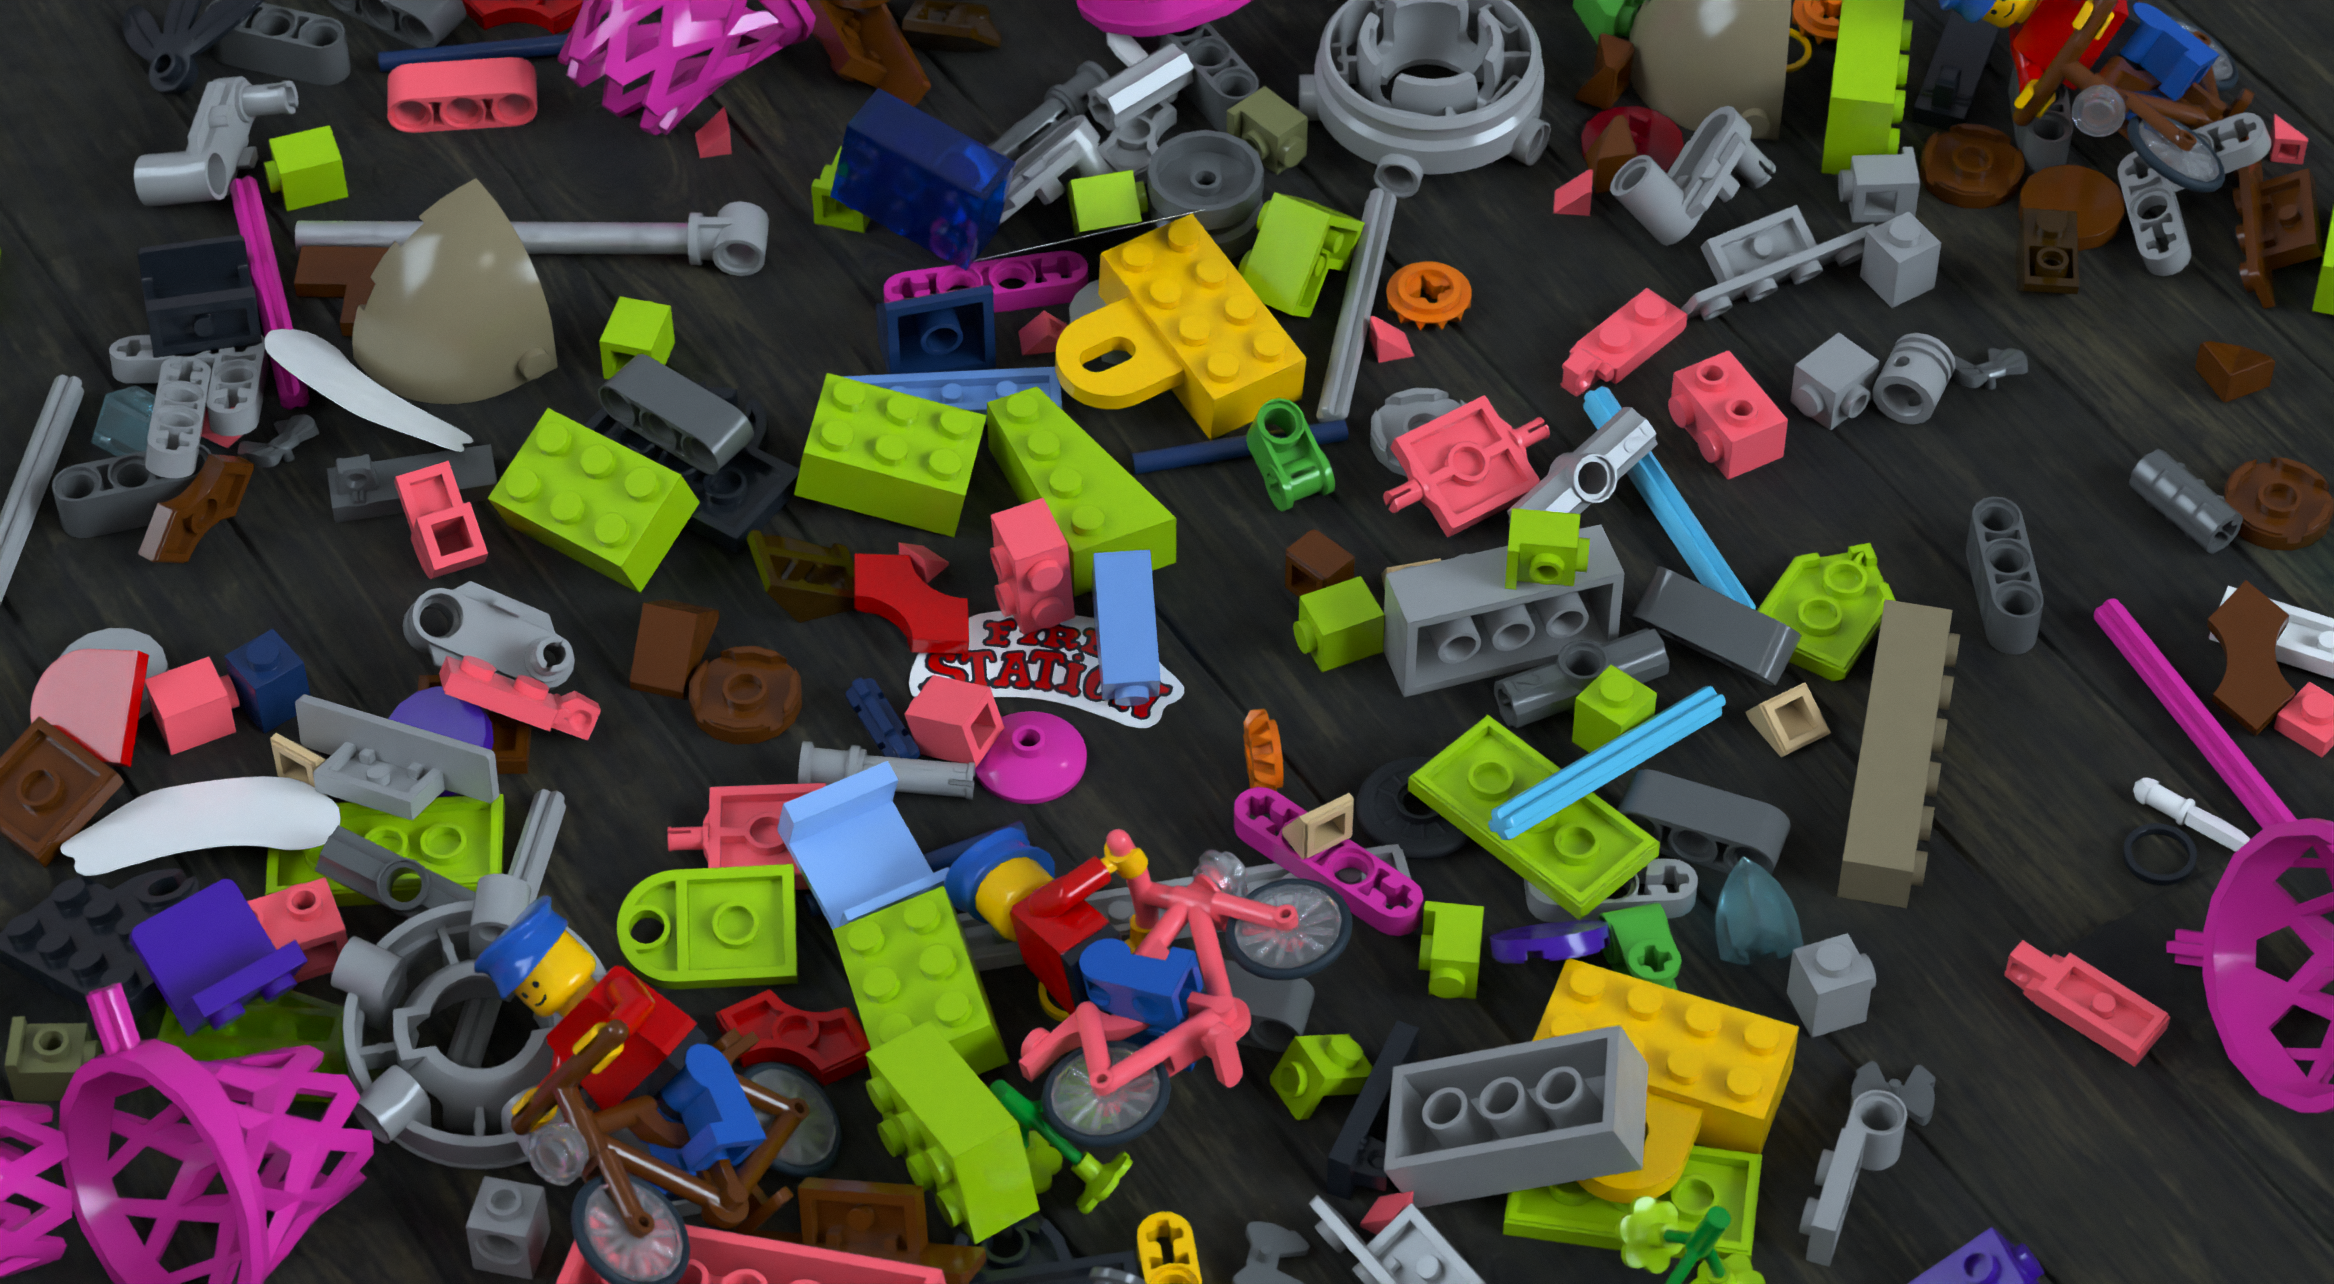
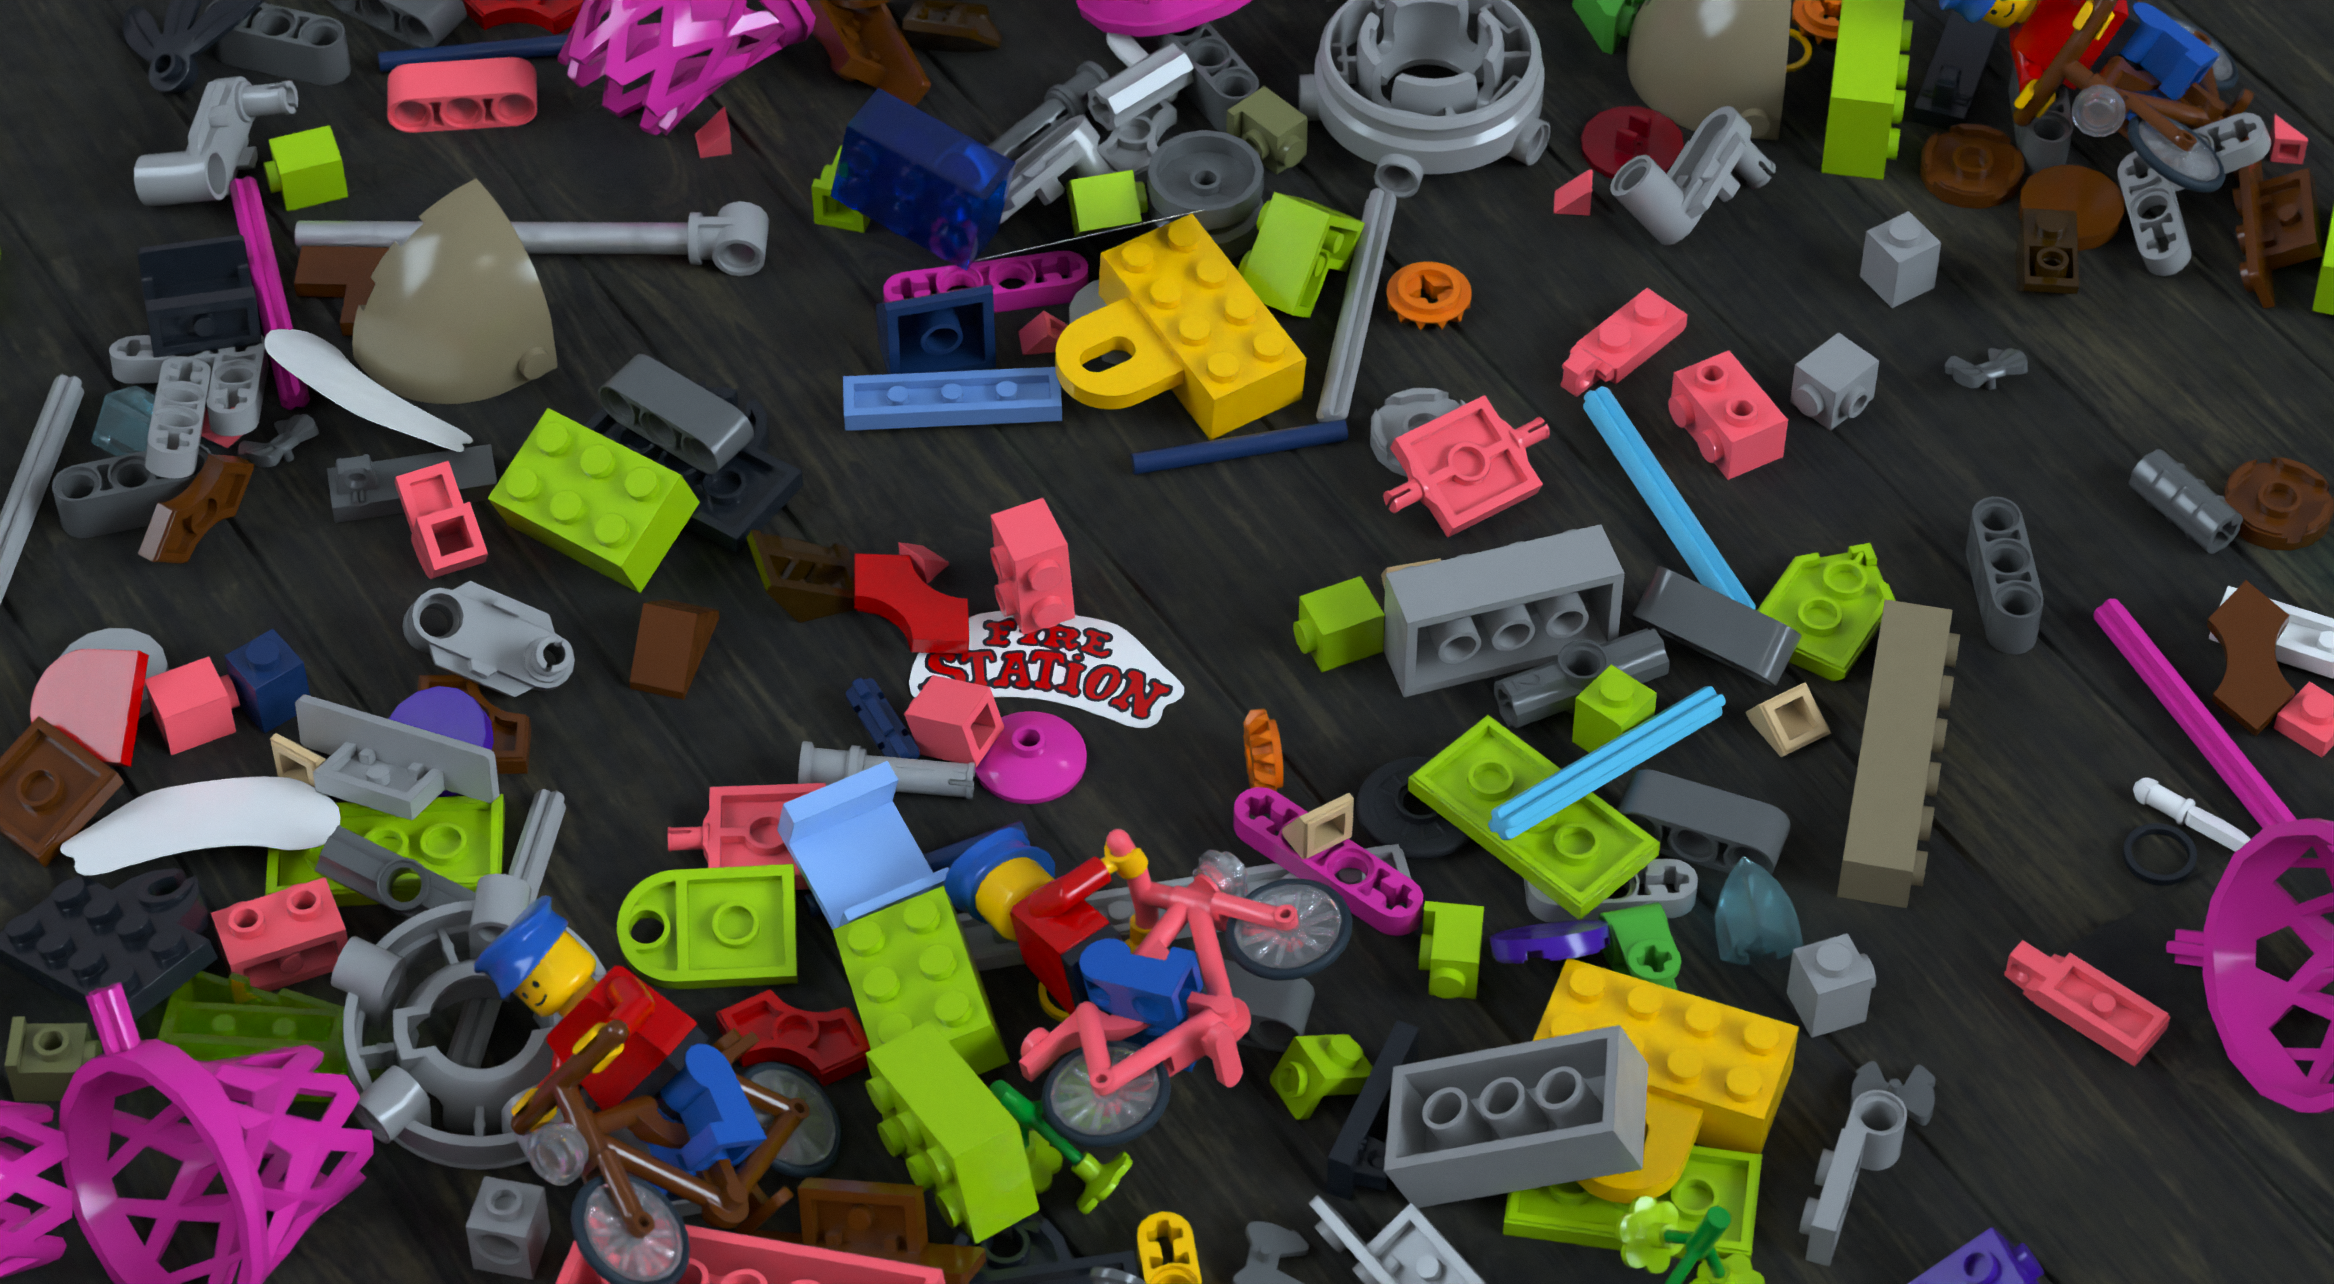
dark purple bracket [129,879,308,1037] -> none
coral hinge [439,656,601,741] -> none
lime brick [599,296,675,380] -> none
reddish brown tile [689,646,802,745] -> none
lime brick [794,373,987,538] -> none
lime wedge [987,386,1176,597] -> none
medium blue slope [1091,550,1161,706] -> none
bright green piece [1246,398,1335,512] -> none
reddish brown slope [1285,529,1355,597] -> none
coral piece [1360,1191,1414,1235] -> none
coral piece [1369,316,1414,363] -> none
lime brick [1505,508,1590,590] -> none
light grey piece [1507,407,1658,523] -> none
reddish brown slope [1575,33,1635,110] -> none
reddish brown slope [1585,115,1637,194] -> none
light grey bracket [1680,205,1875,320] -> none
light grey brick [1838,147,1920,223] -> none
light grey piece [1872,333,1956,425] -> none
reddish brown slope [2195,341,2275,403] -> none

